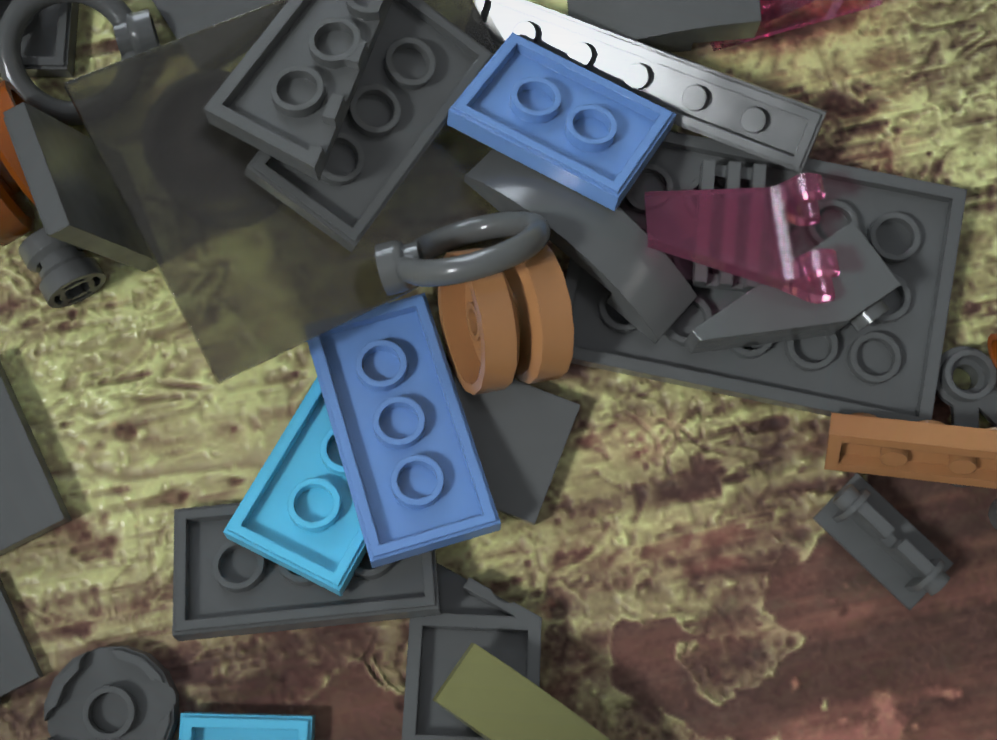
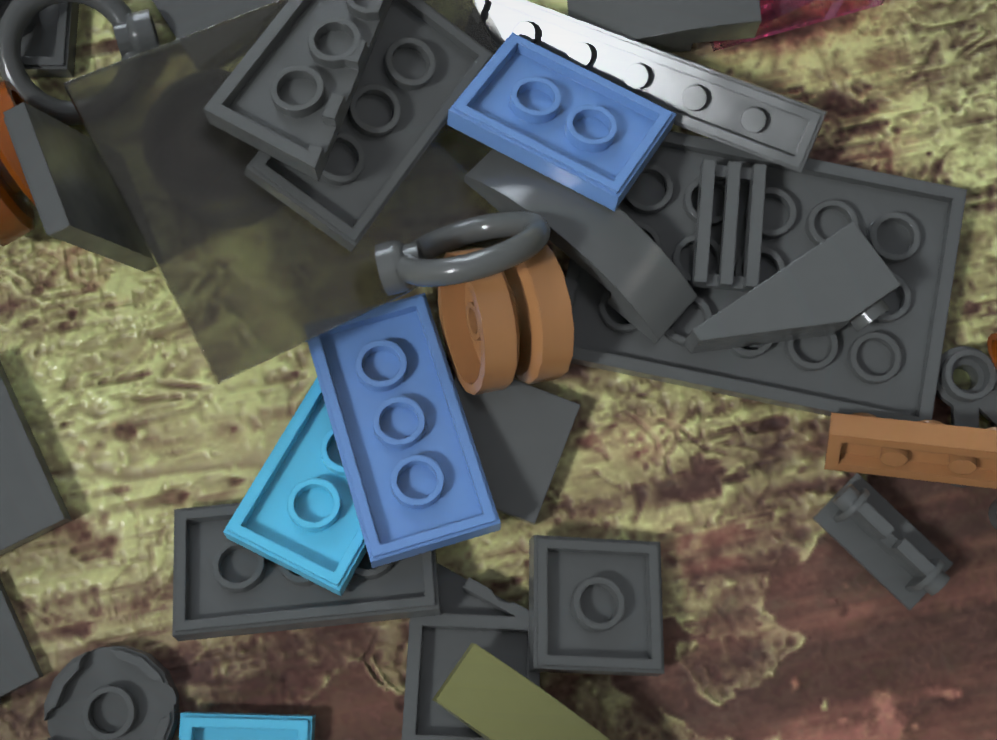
dark grey wheel [19,227,106,308] -> none
clear pink flag [644,173,840,304] -> none
none -> dark grey tile [529,535,665,677]

